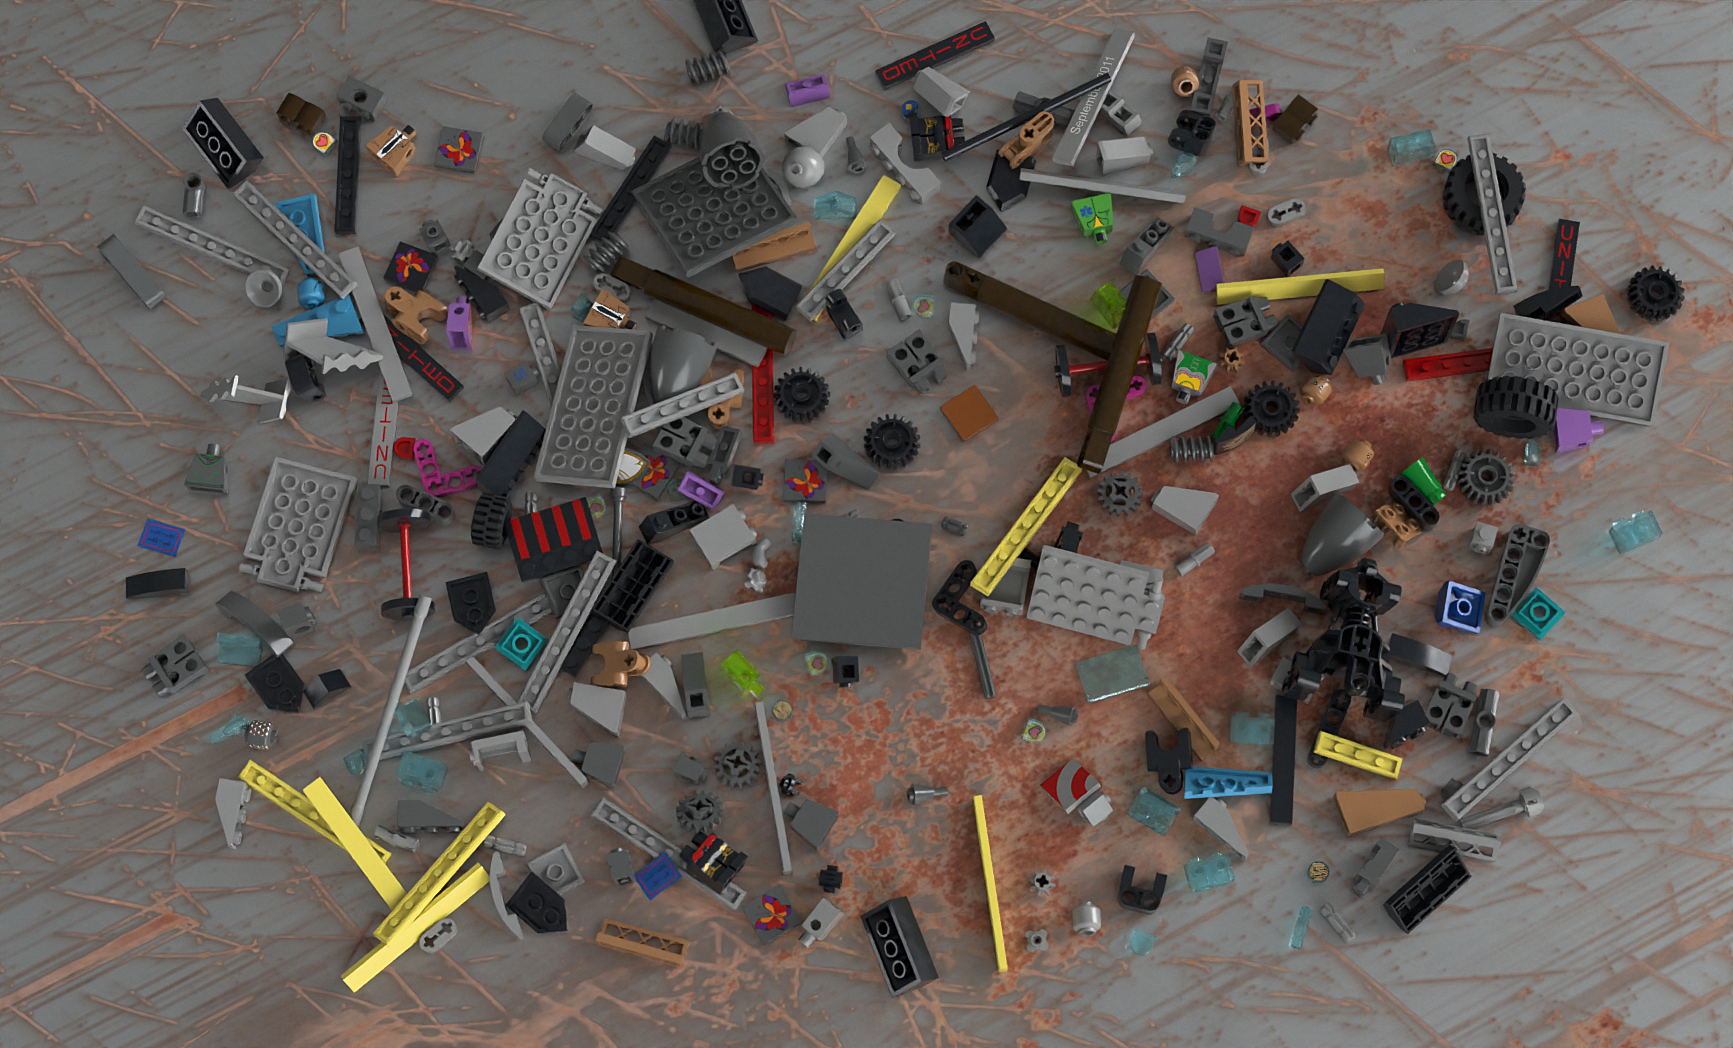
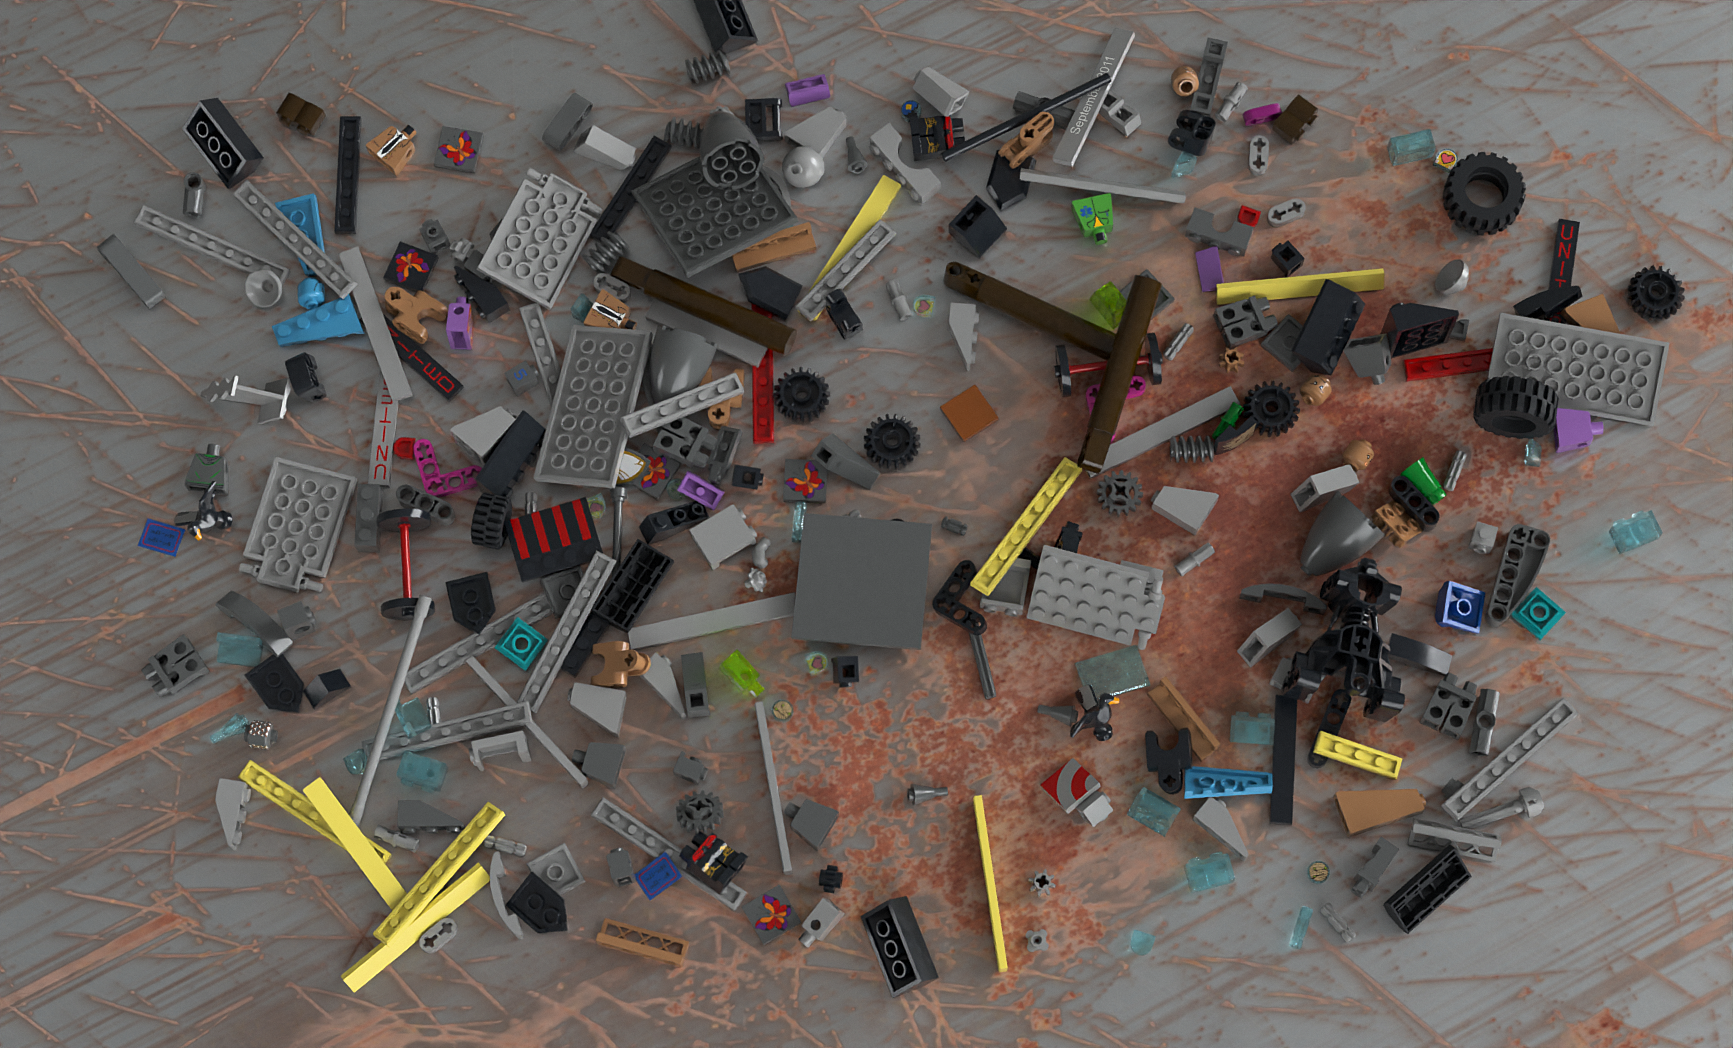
black slope [126,568,189,599] -> none
light grey piece [283,318,383,374] -> none
tile [312,132,338,157] -> none
dark grey brick [337,76,387,121] -> none
dark grey gear [714,740,761,788] -> none
black plate [779,773,803,796] -> none
clear light blue slope [815,191,857,220] -> none
black tile [875,21,995,90] -> none
dark grey hips [887,329,947,395] -> none
clear light blue tile [1021,718,1046,743] -> none
light grey head [1072,902,1101,936] -> none
light grey slope [1096,137,1153,176] -> none
black piece [1118,865,1168,915] -> none
dark grey slope [1119,216,1174,275] -> none
torso [1171,350,1217,404] -> none
medium nougat fence [1232,80,1268,166] -> none
black slope [1383,700,1430,750] -> none
dark grey gear [1457,449,1516,506] -> none
light grey tile [1467,134,1517,295] -> none
none -> black animal [174,481,232,541]
none -> black plate [745,98,783,141]
none -> black animal [1070,685,1119,741]

